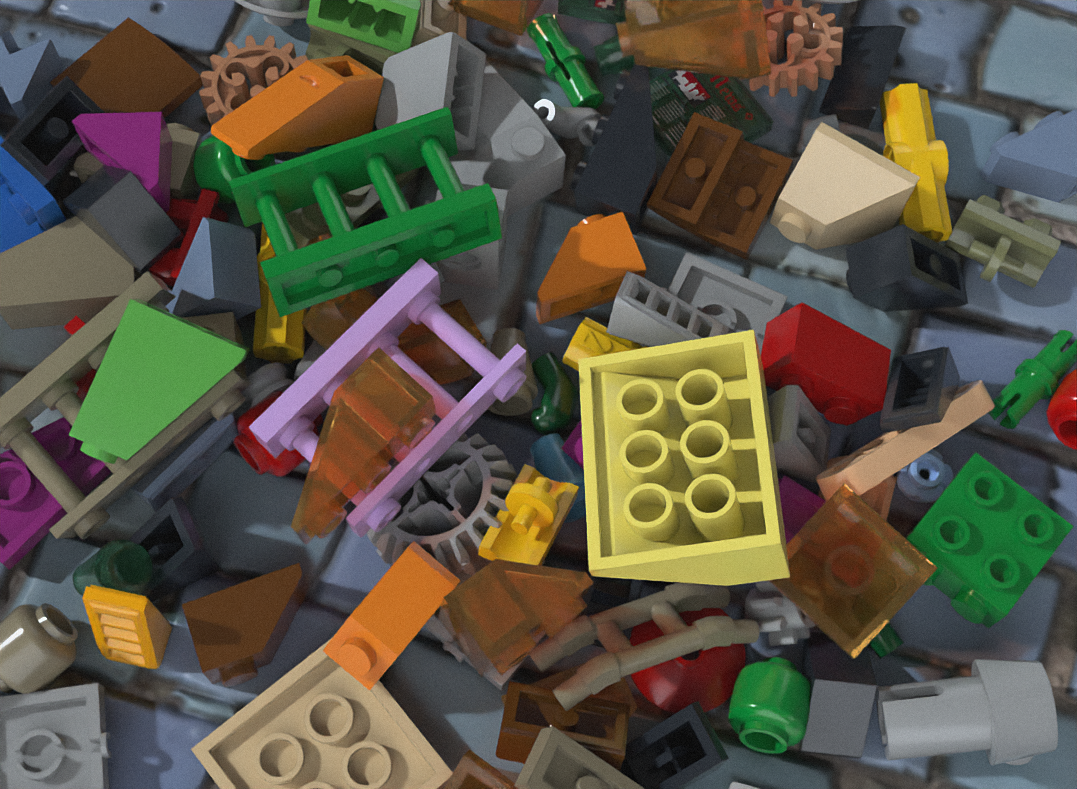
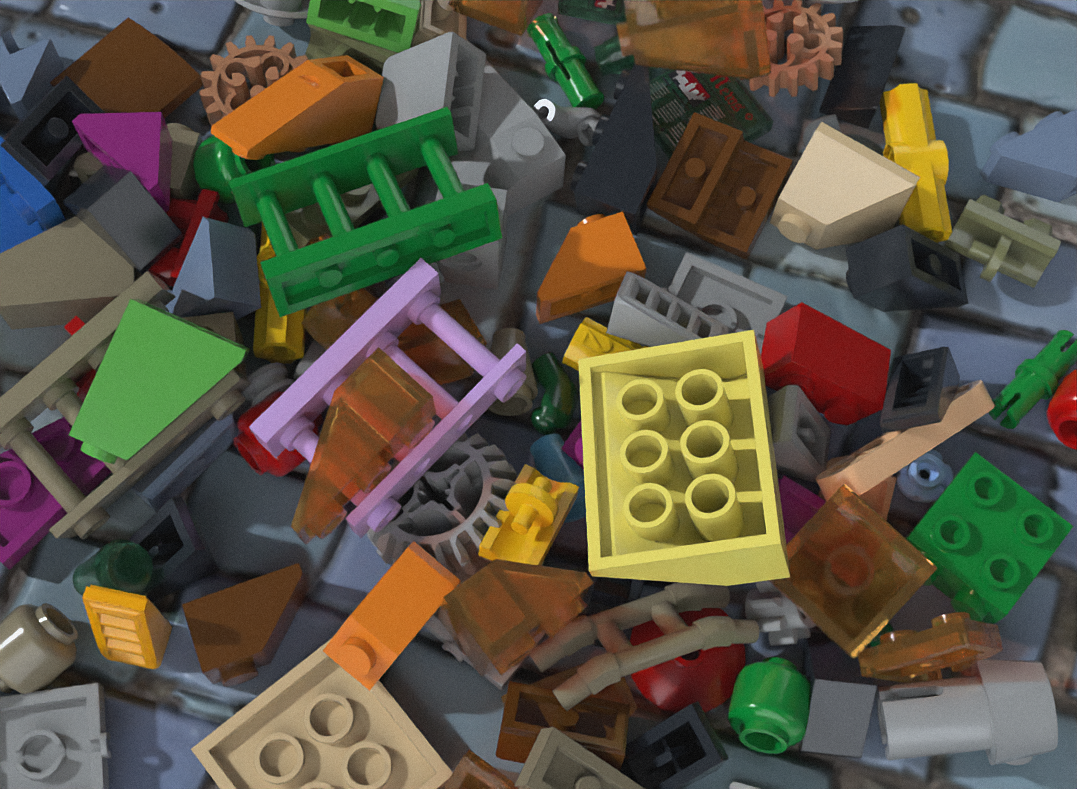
none -> clear orange wing [857,612,1003,683]

